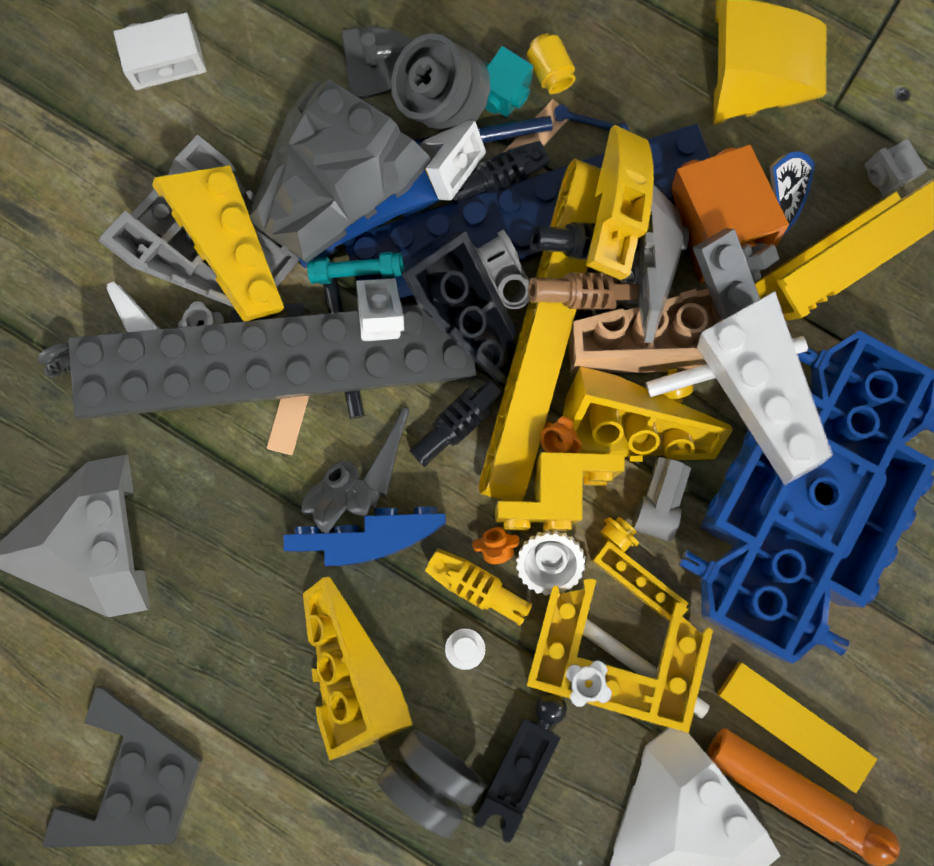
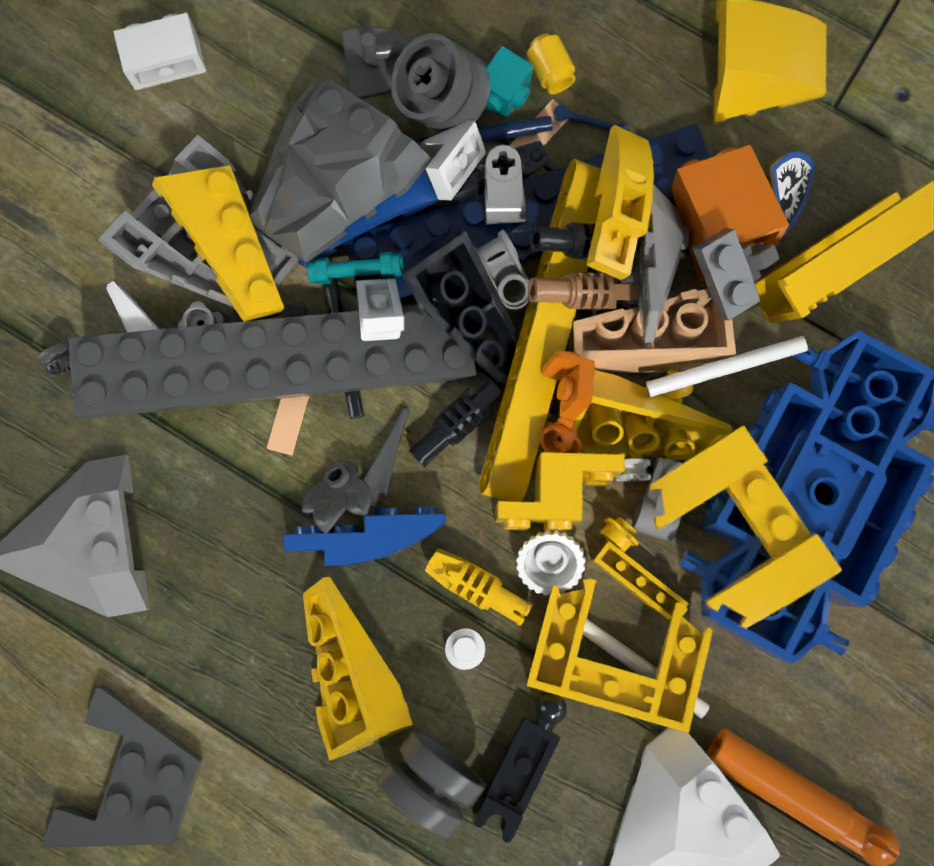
orange plate [472,527,520,564] -> none
white plate [566,661,611,707] -> none
white wedge [697,292,832,485] -> none
yellow tile [716,661,877,793] -> none
light grey bracket [864,139,927,196] -> none
none -> light grey piece [484,145,526,224]
none -> orange bracket [542,350,595,421]
none -> white bush [616,459,651,482]
none -> yellow wedge [649,425,842,628]

